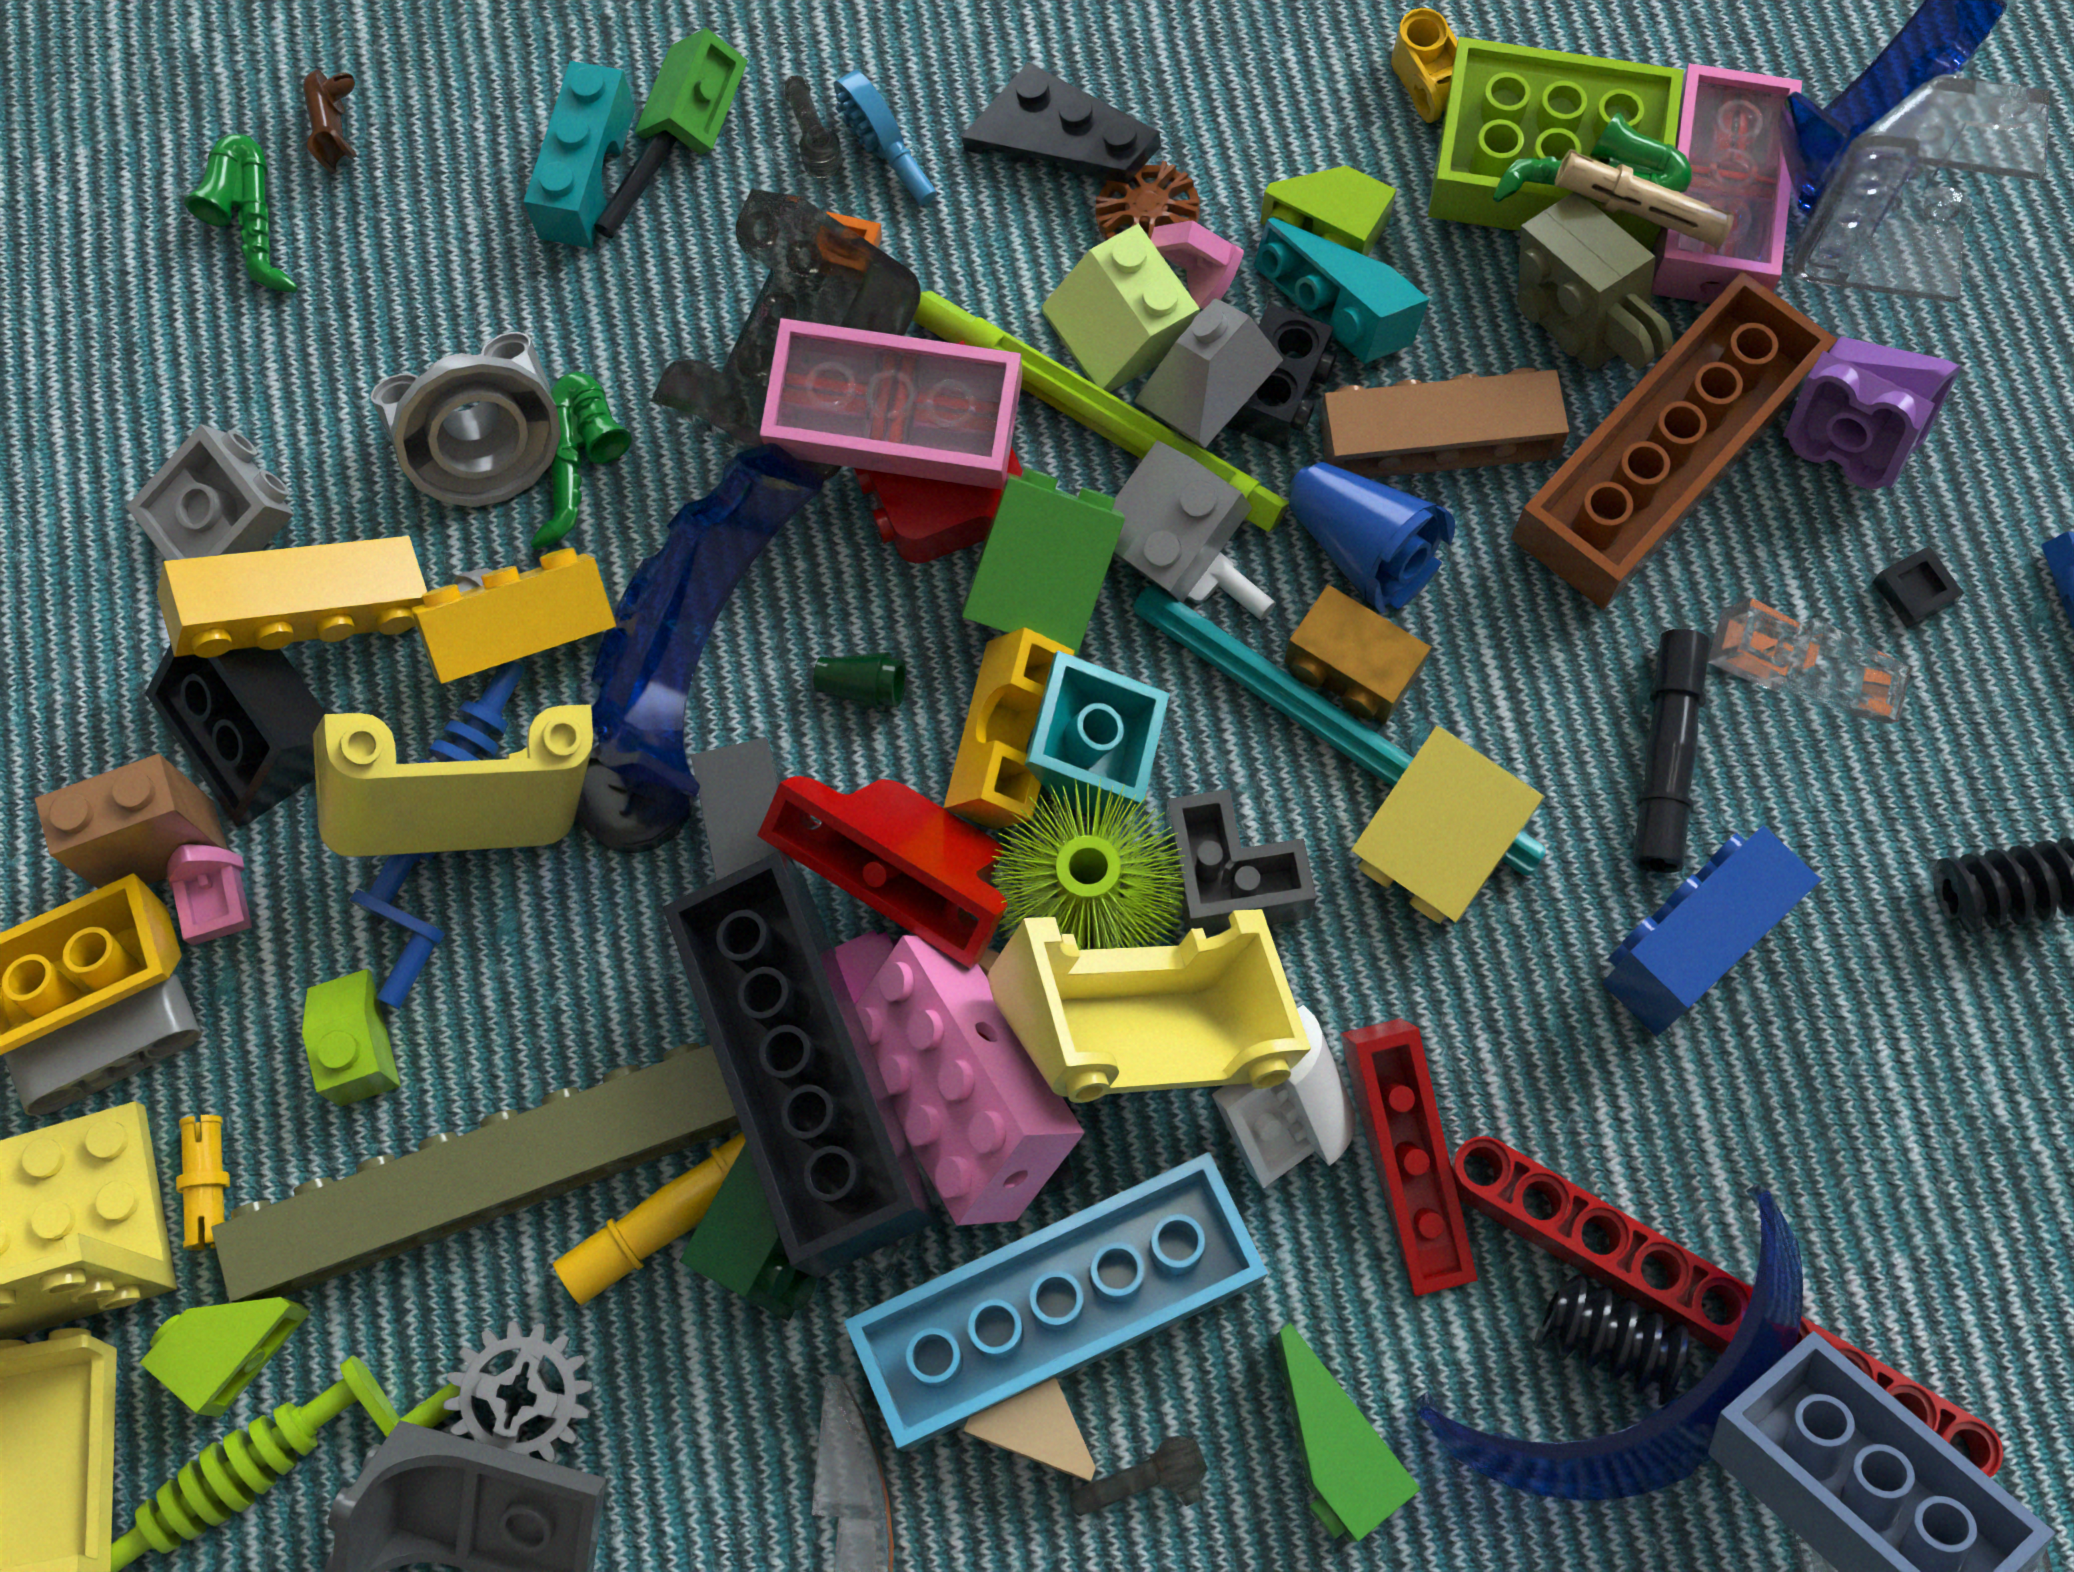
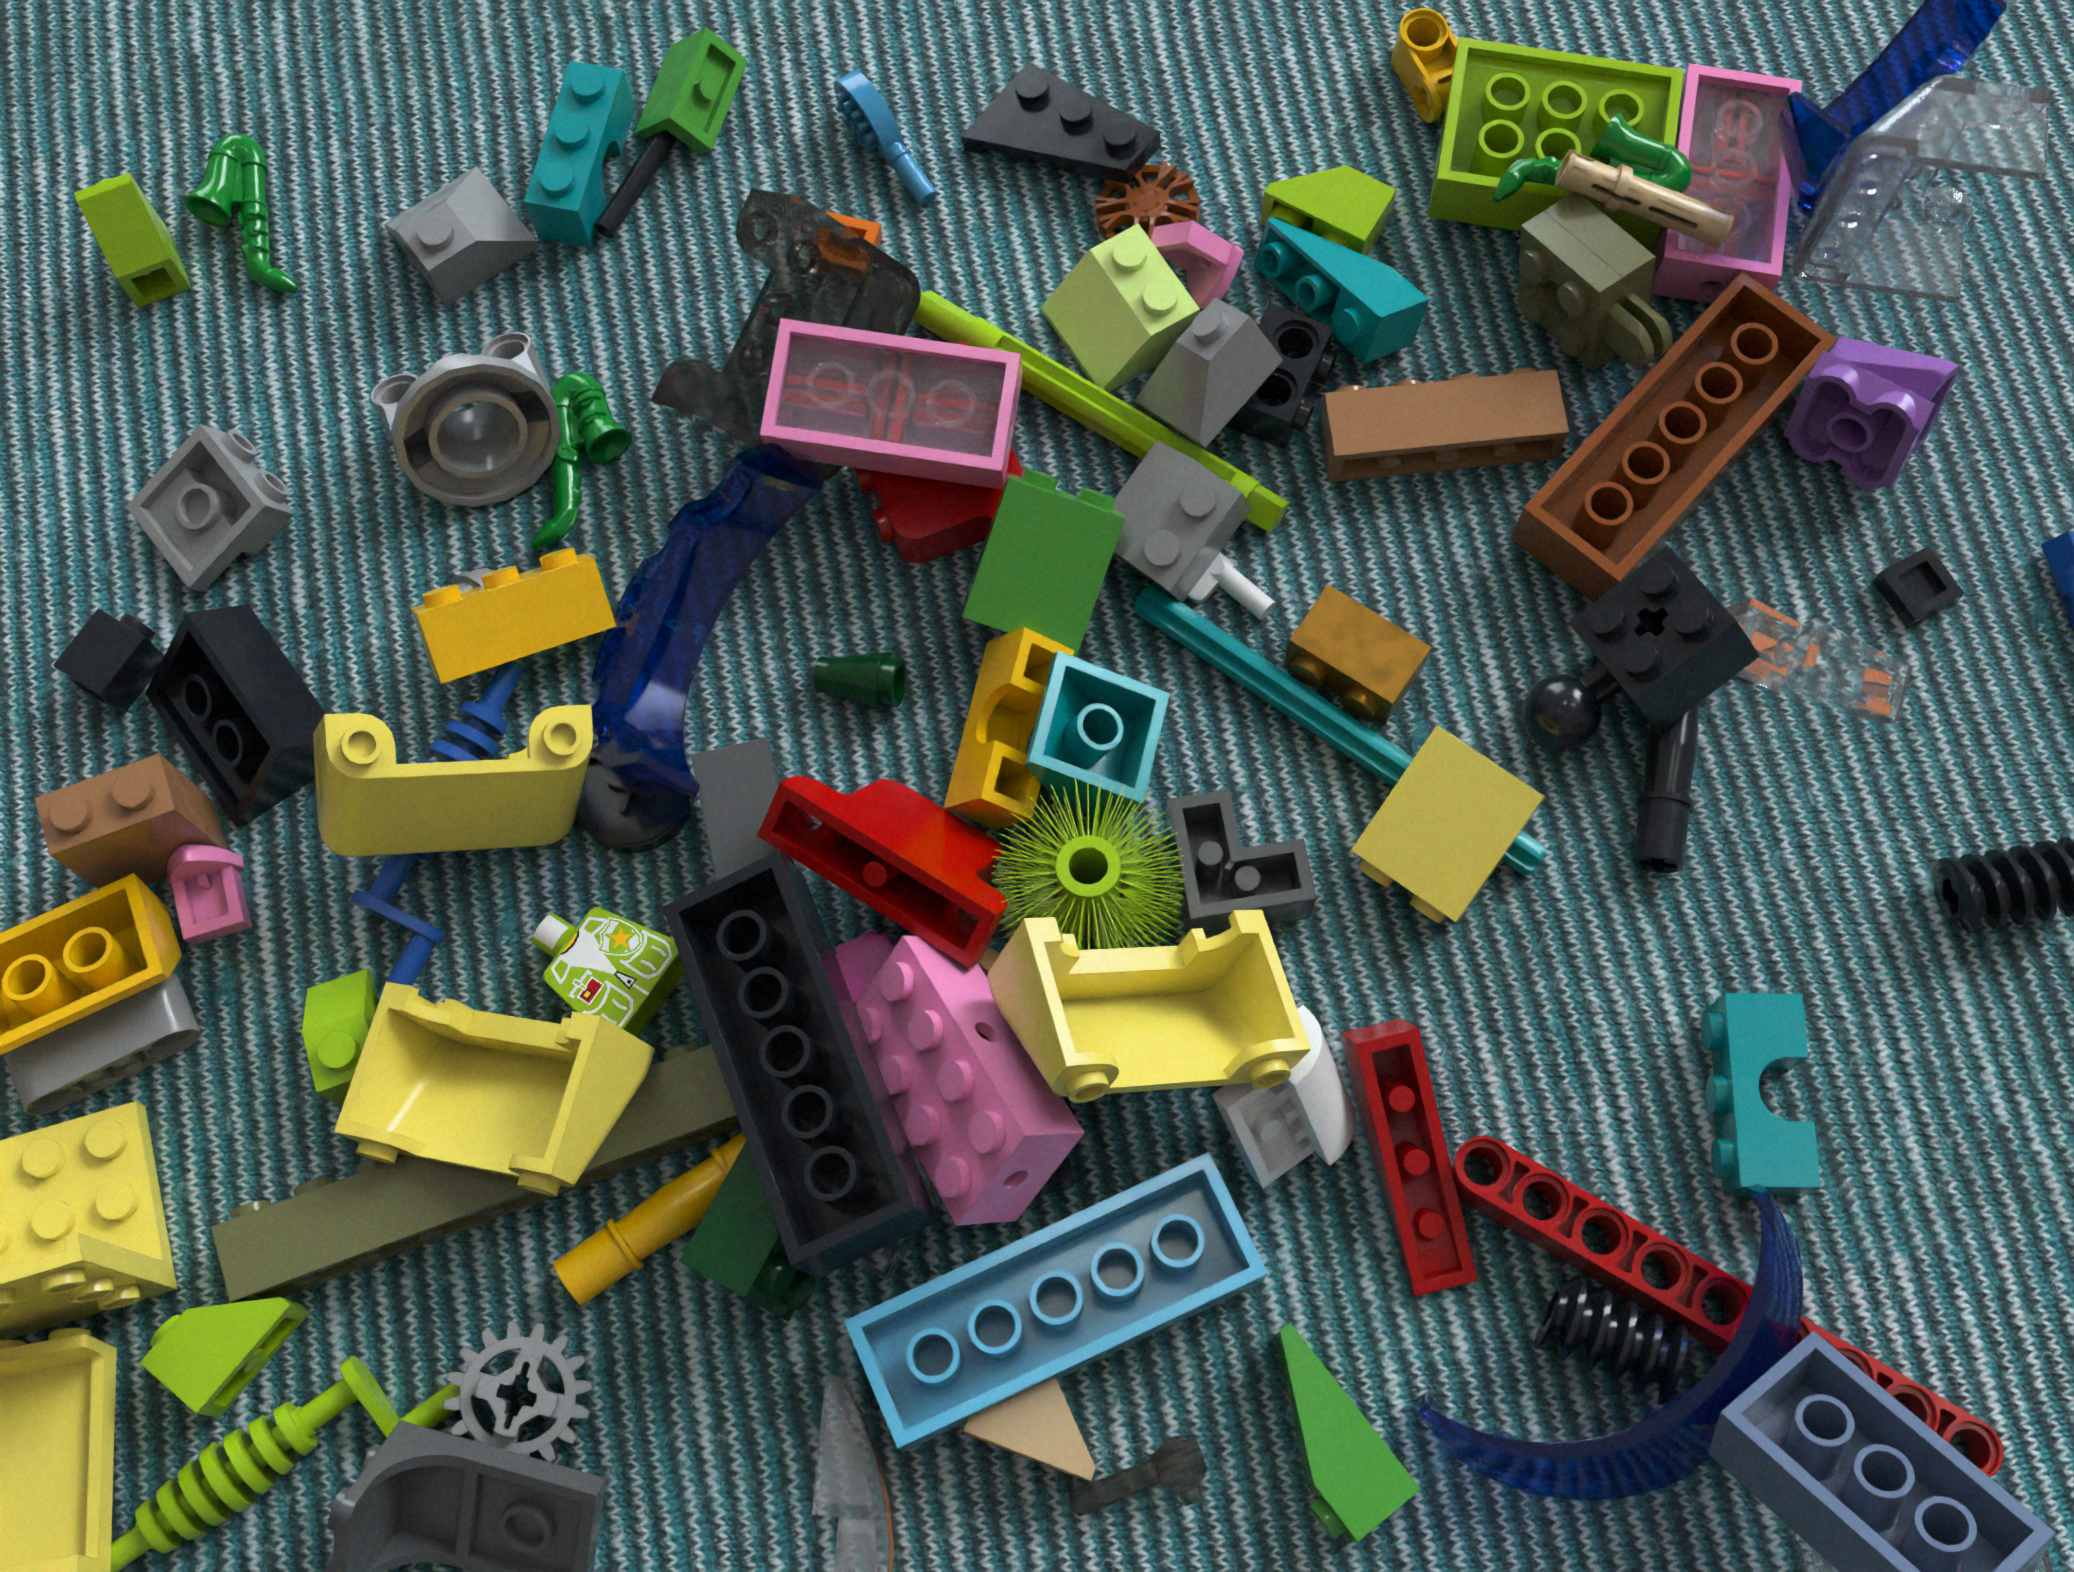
yellow brick [157,536,427,658] -> none
yellow pin [176,1115,230,1251] -> none
reddish brown piece [303,69,357,174] -> none
clear smoke piece [783,75,843,178] -> none
blue cone [1288,462,1455,613] -> none
blue brick [1602,825,1822,1037] -> none
none -> black brick [53,608,164,715]
none -> lime slope [74,172,191,308]
none -> light yellow windscreen [334,982,655,1197]
none -> light grey slope [384,166,539,307]
none -> lime torso [532,907,686,1038]
none -> black brick [1522,545,1760,752]
none -> teal arch [1701,993,1821,1197]

